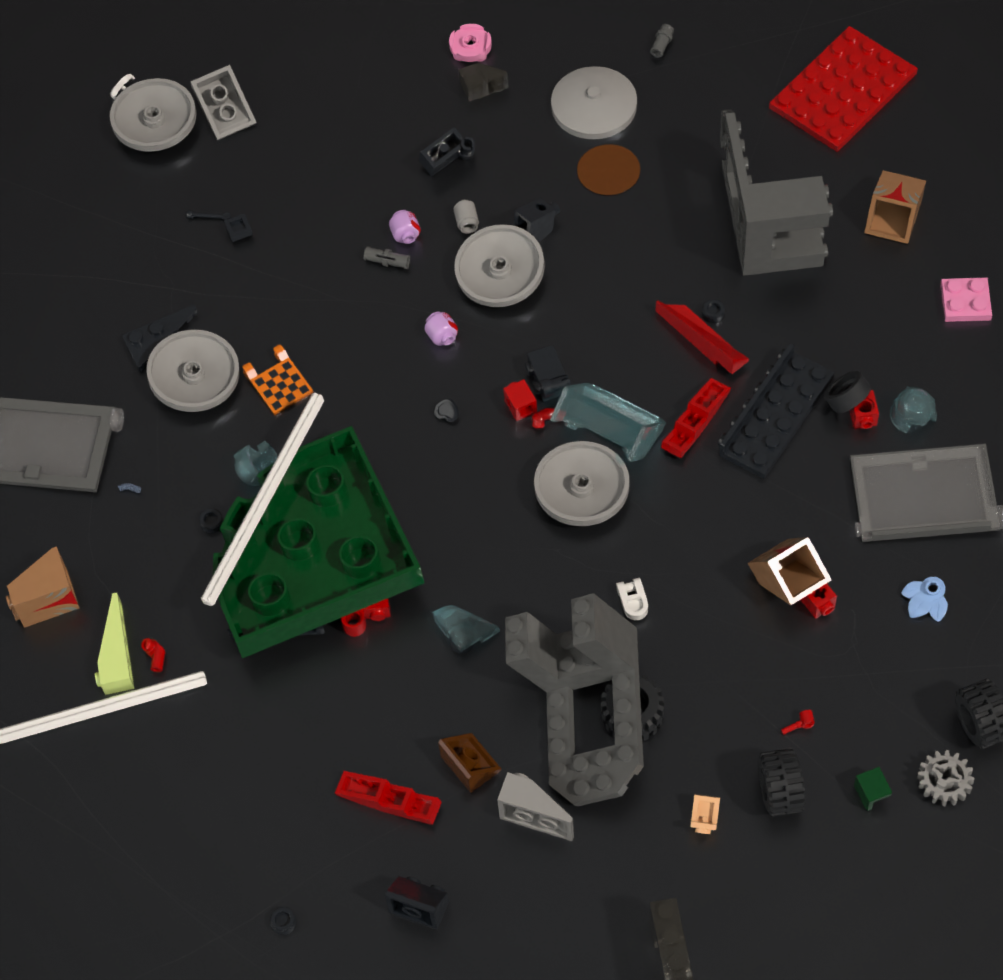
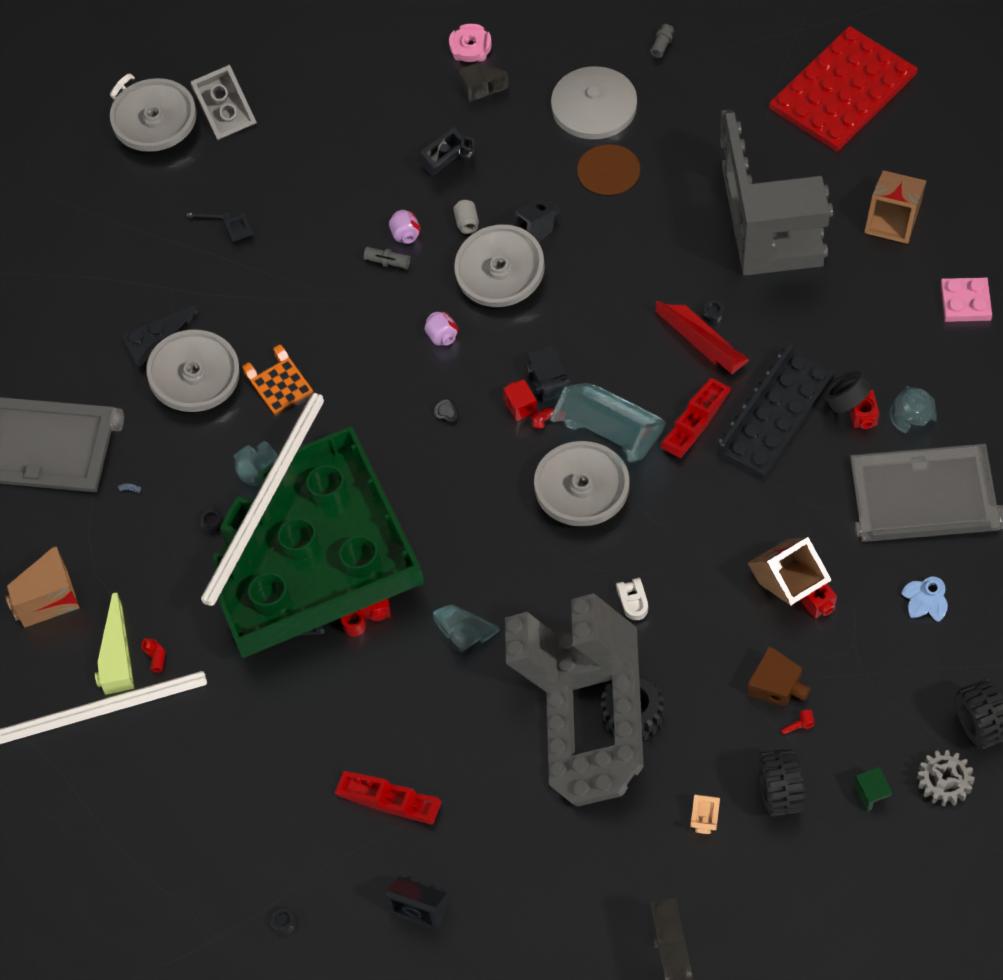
reddish brown slope [438,733,501,793] -> none
light grey slope [497,772,574,841] -> none
none -> reddish brown torso [747,646,811,706]

